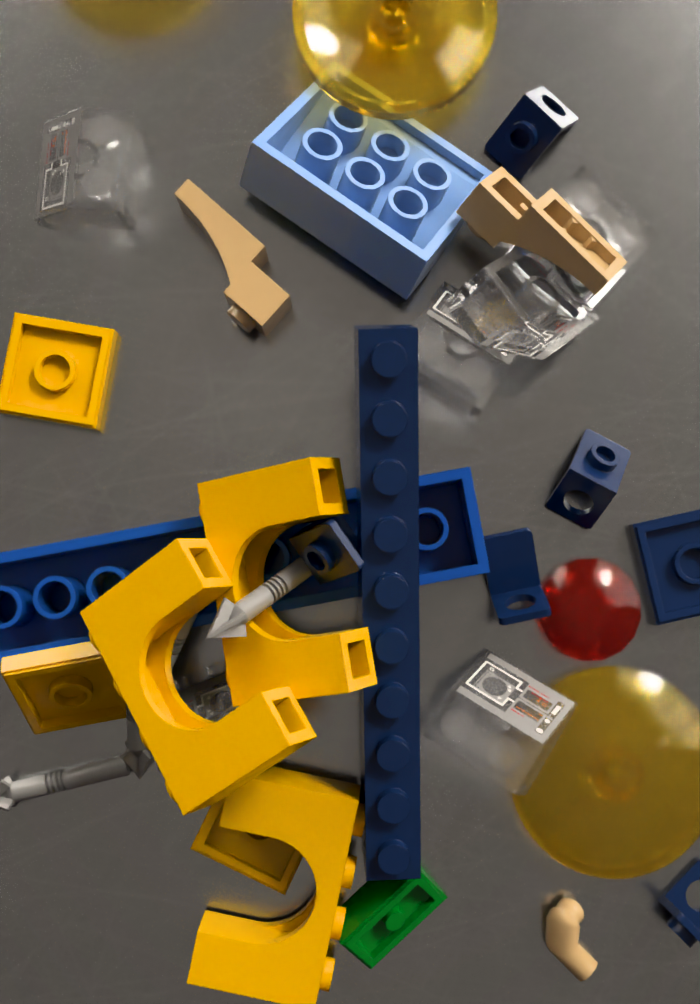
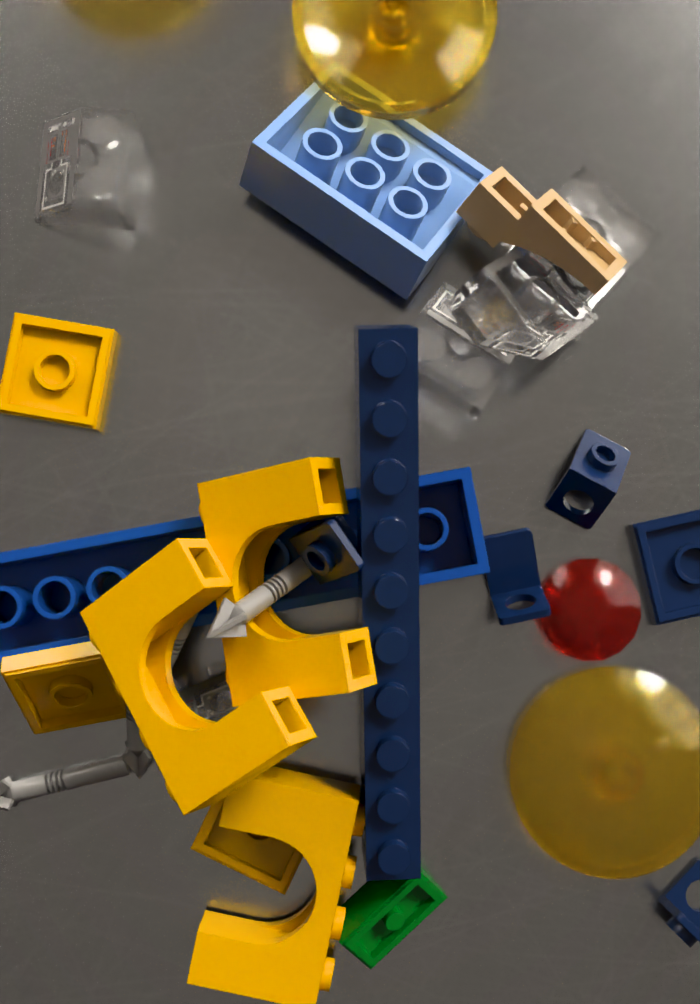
tan slope [174,179,292,337] -> none
clear slope [423,649,579,796] -> none
dark blue bracket [485,86,578,179] -> none
tan arm [545,898,598,981] -> none

